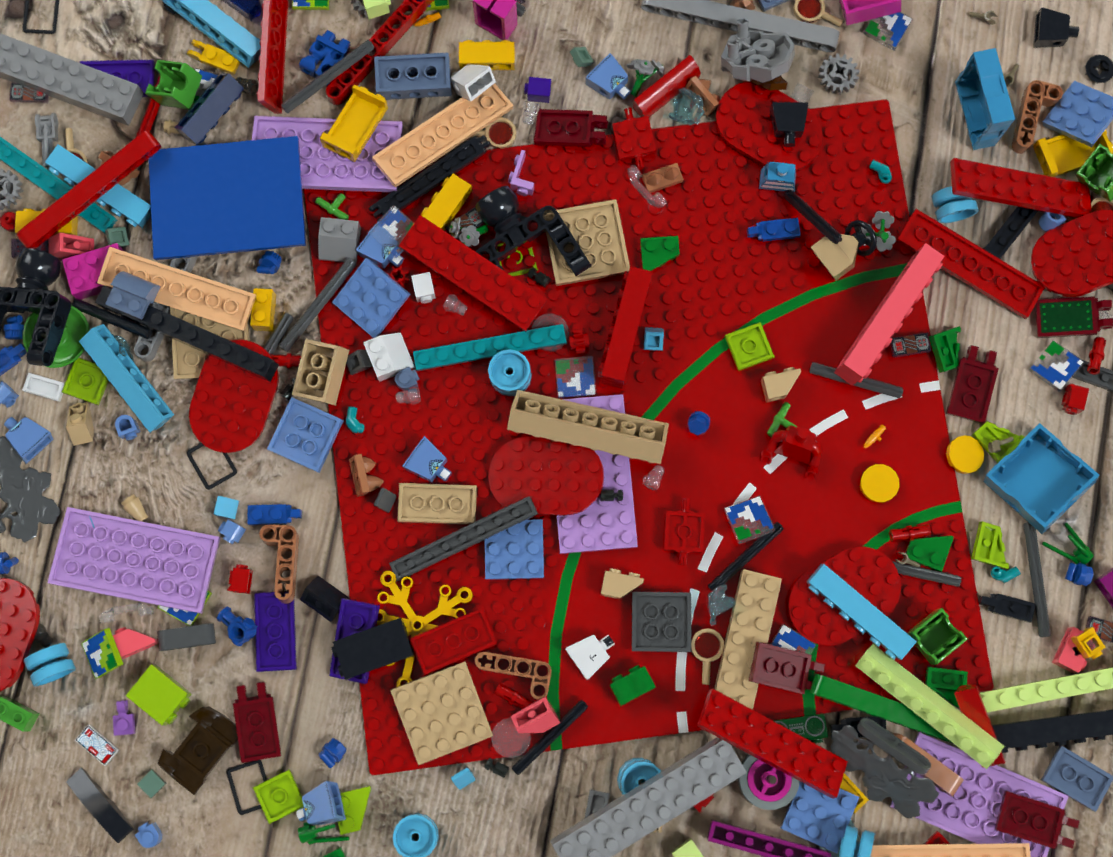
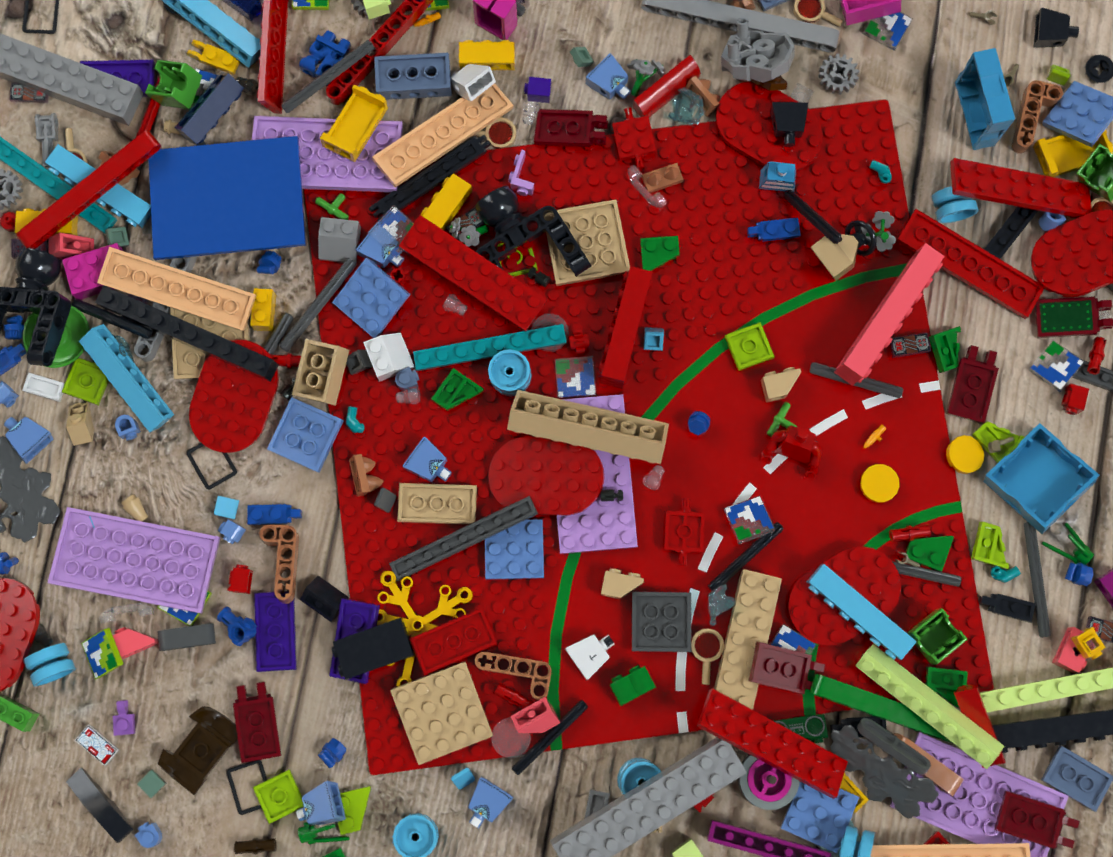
sand blue brick [105,271,160,320] -> none
lime brick [126,664,191,726] -> none
white brick [411,272,436,303] -> none
pearl dark grey piece [485,758,509,778] -> none
none -> dark brown pin [234,838,277,855]
none -> green wing [431,368,484,411]
none -> medium blue torso [468,776,514,828]
none -> lime slope [1047,64,1070,86]

